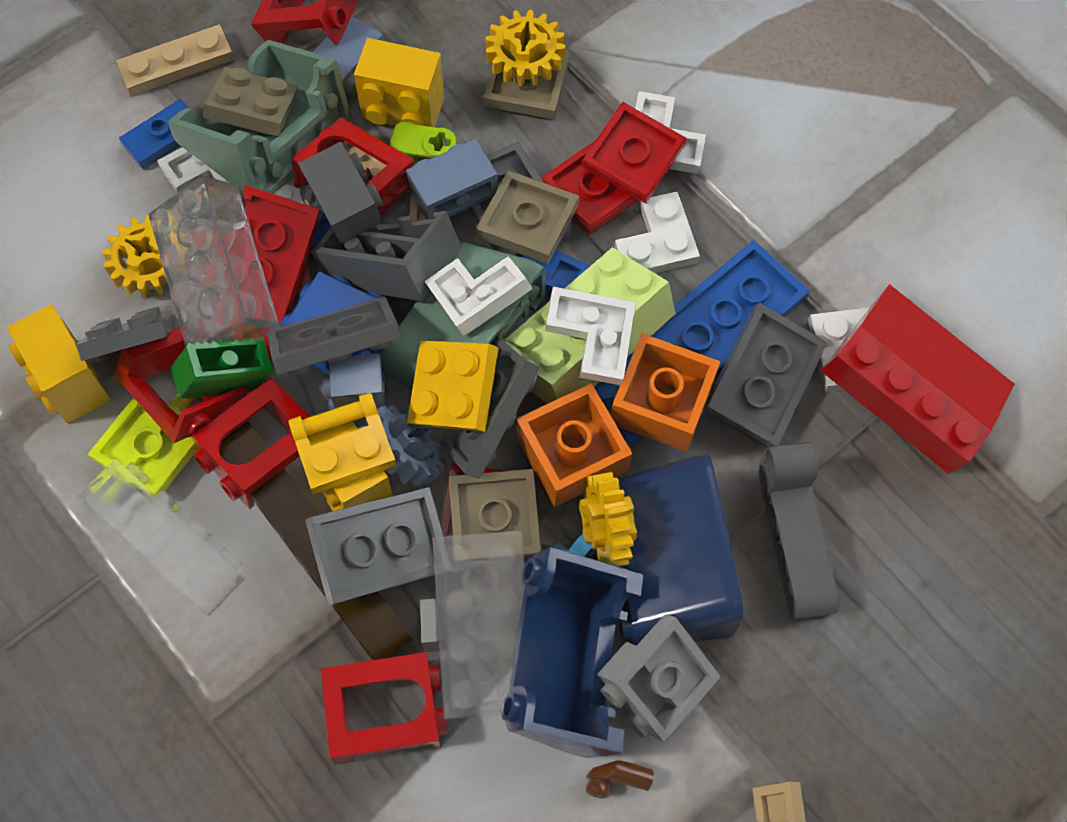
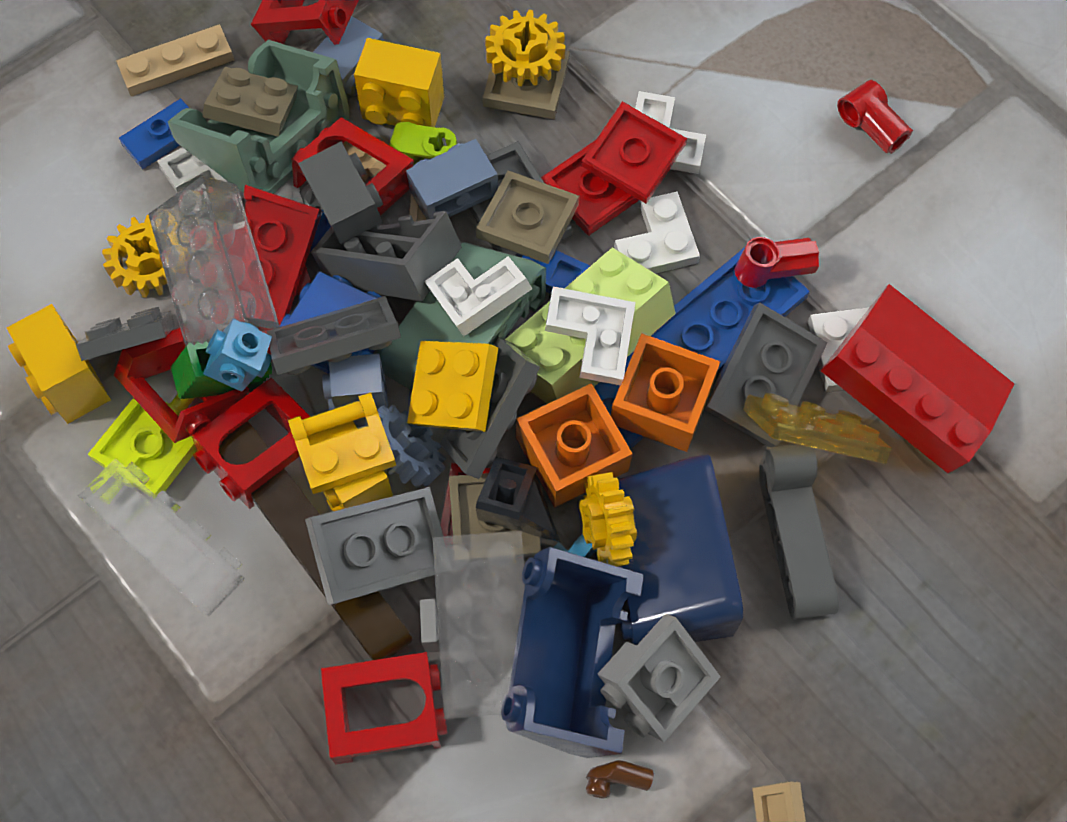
none -> dark azure brick [203,318,272,392]
none -> black slope [476,456,561,543]
none -> red piece [735,237,820,288]
none -> clear yellow plate [743,393,892,464]
none -> red piece [837,80,913,154]

